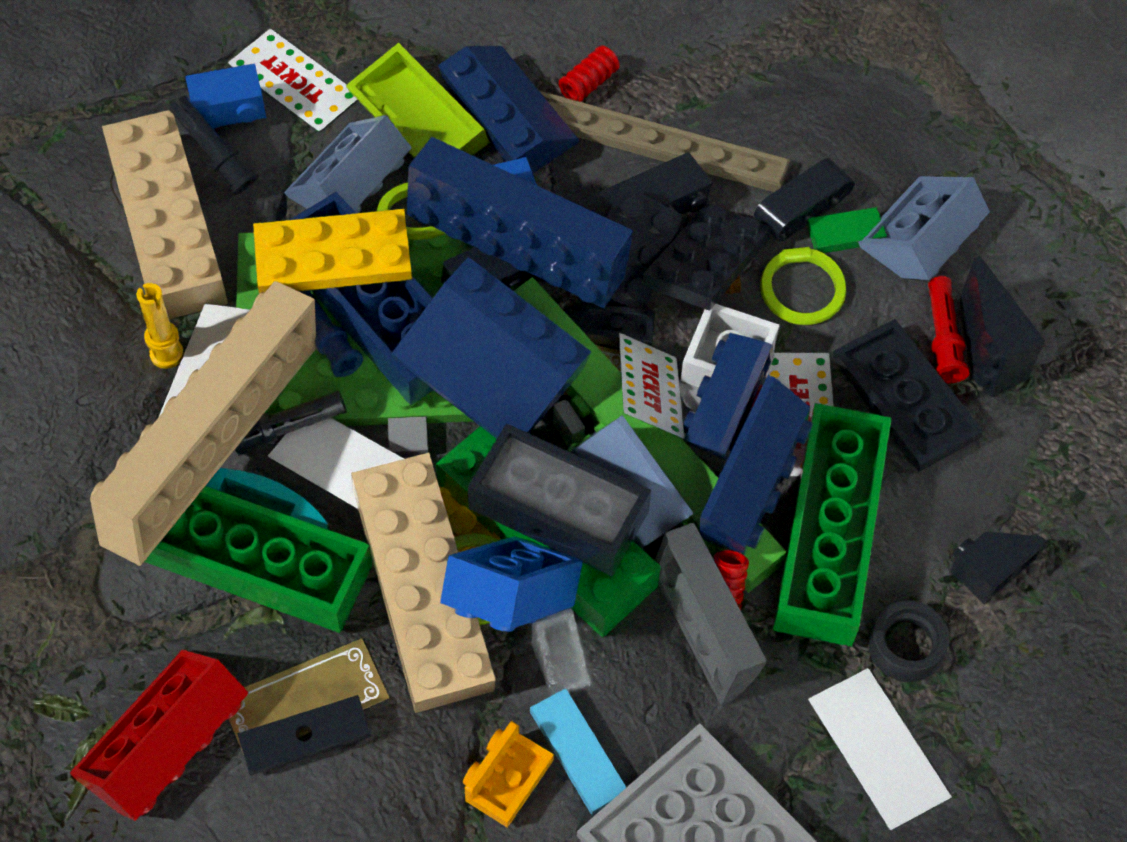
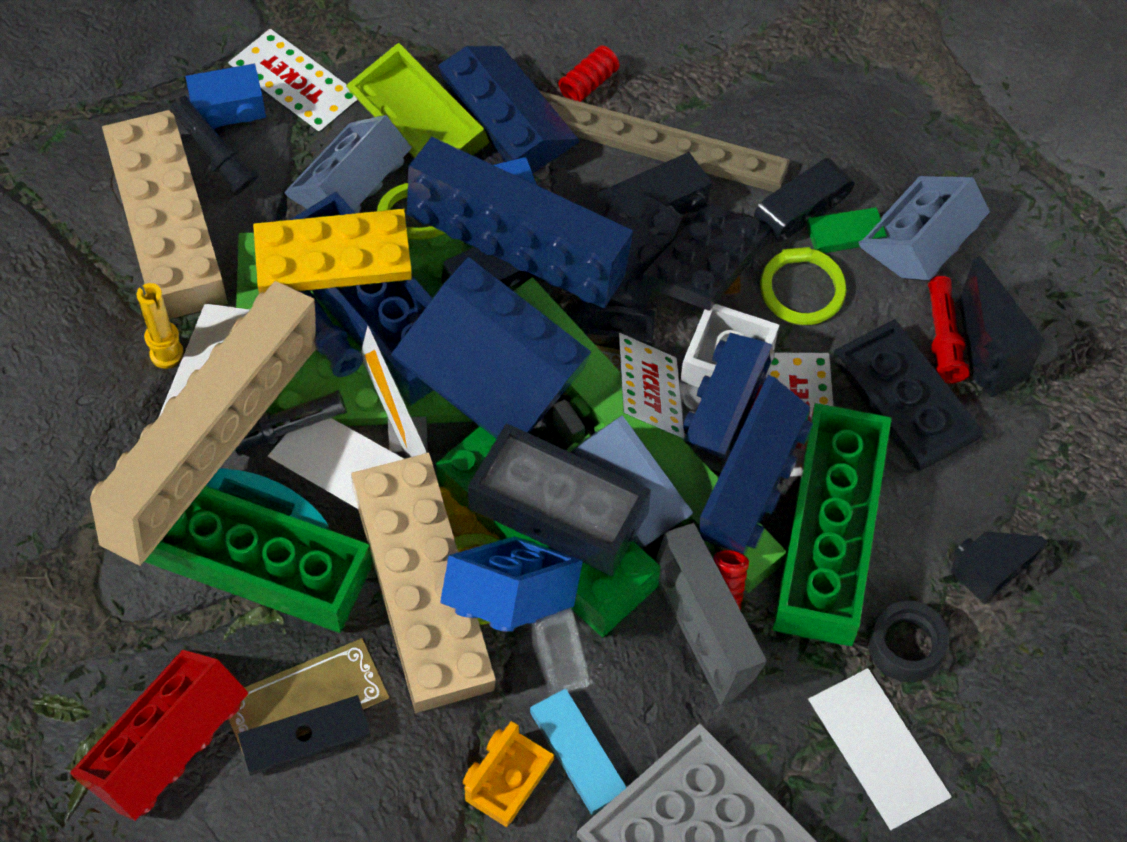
none -> white sticker [361,326,426,458]

